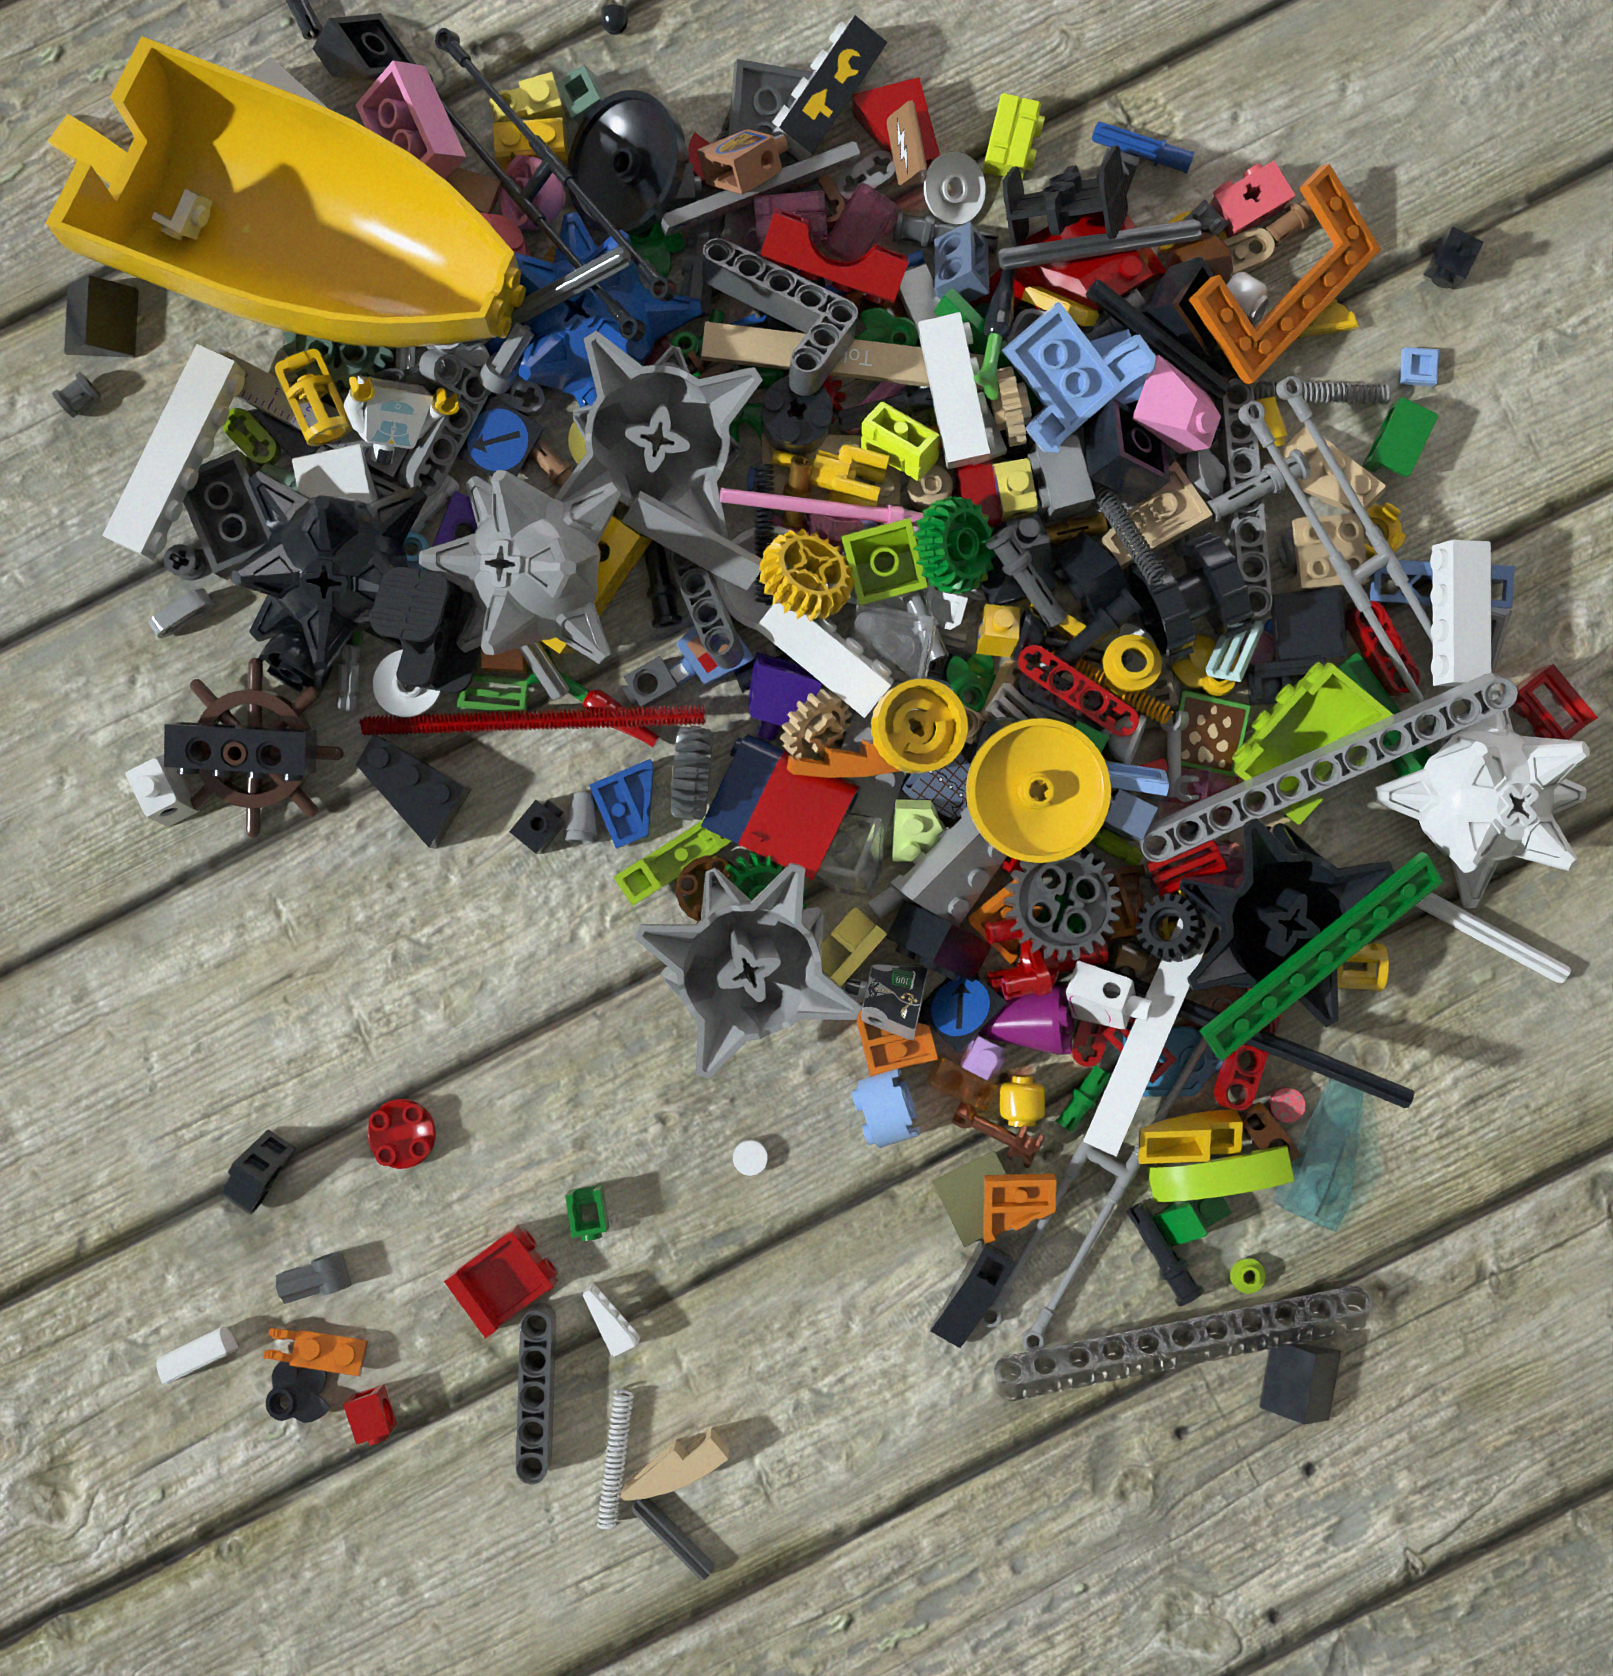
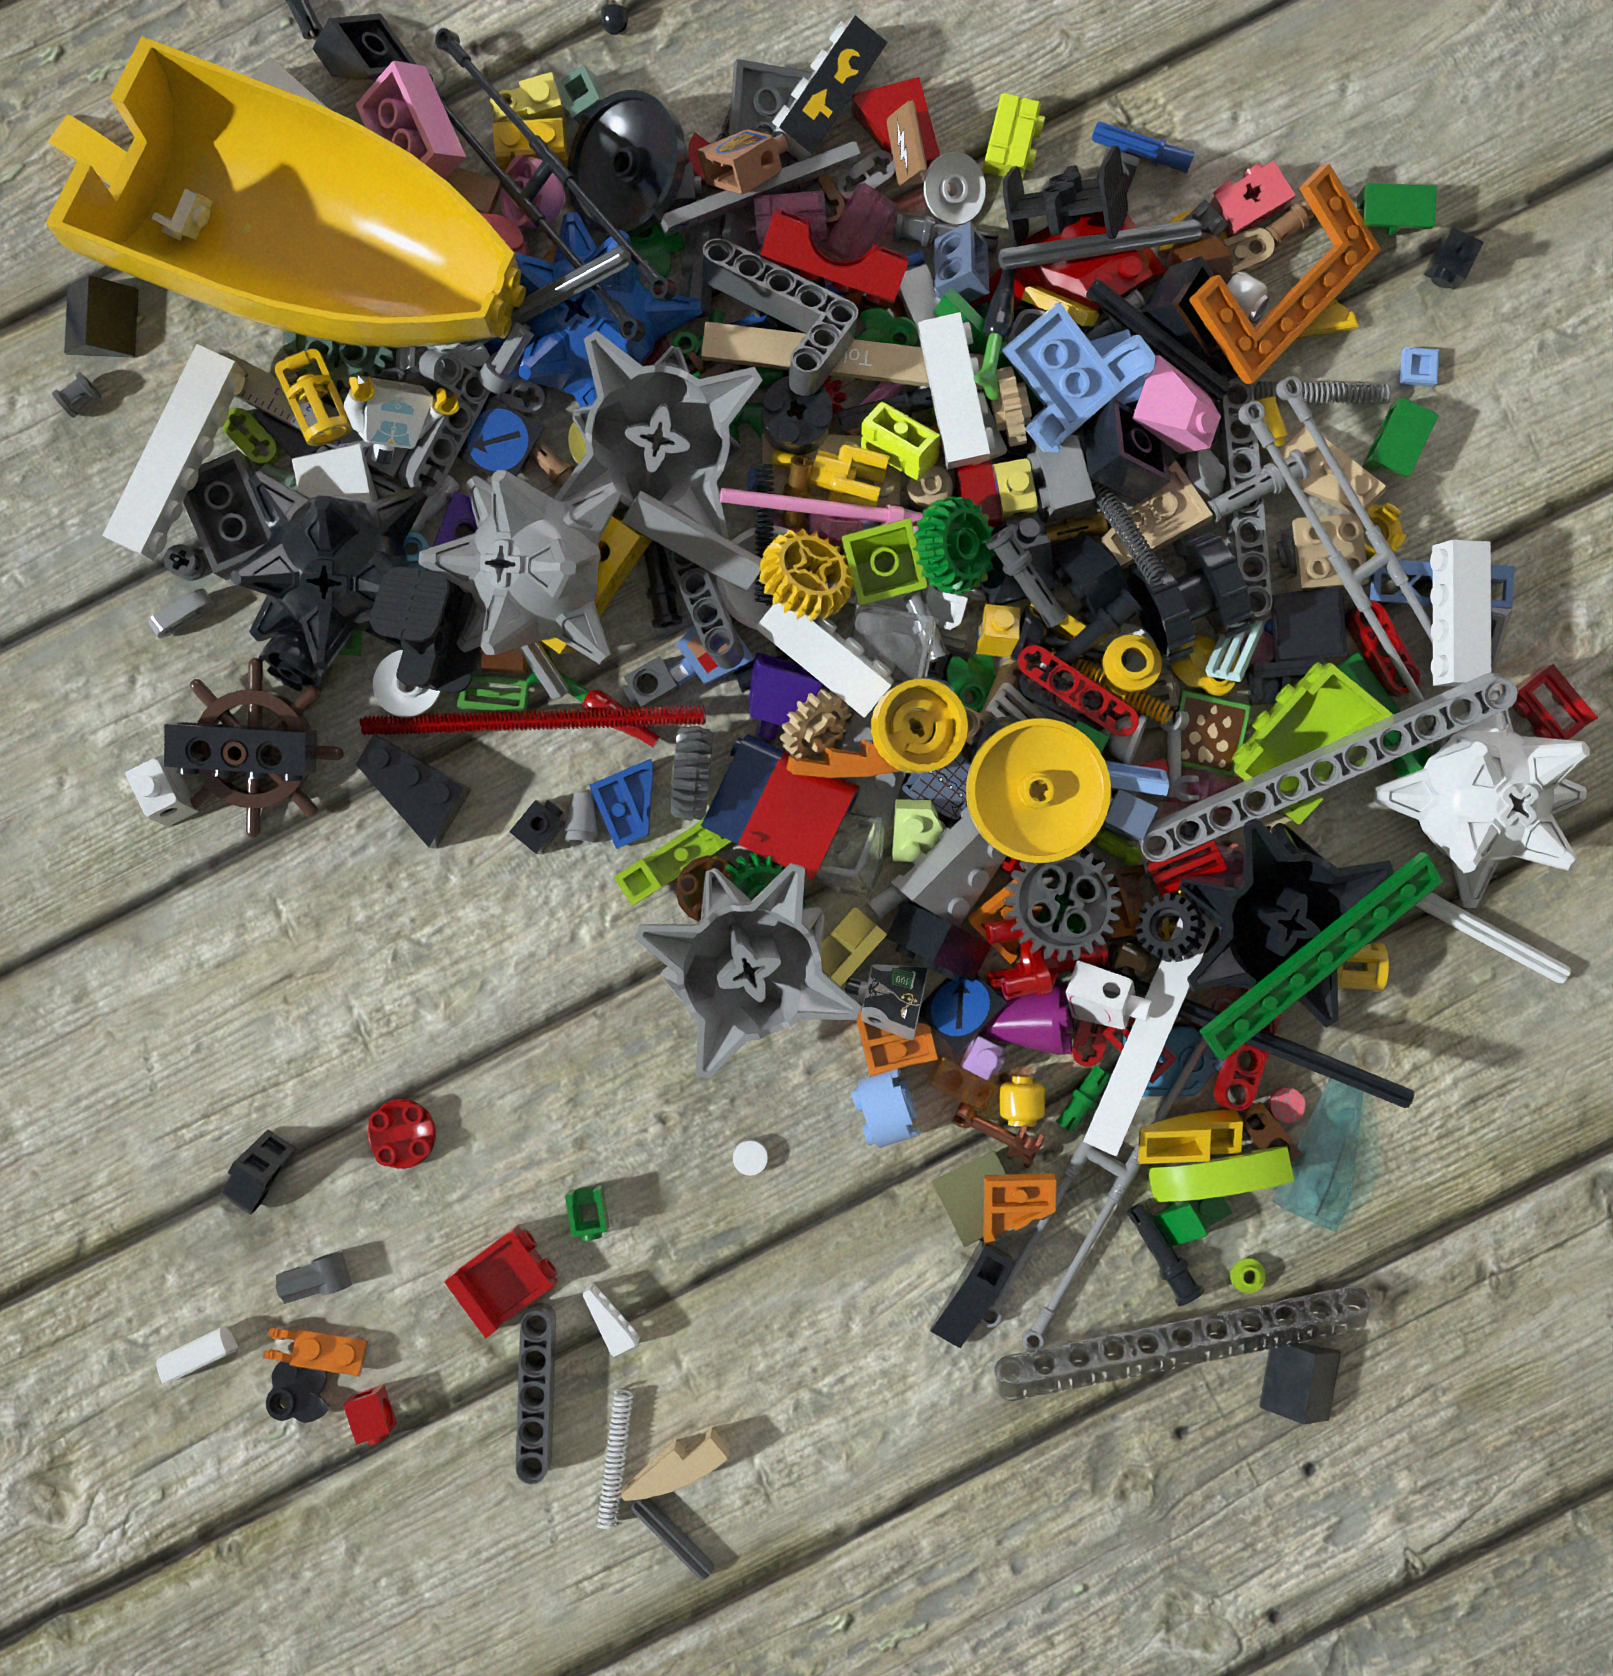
light grey axle [337,643,360,712] -> none
none -> green panel [1357,183,1437,236]

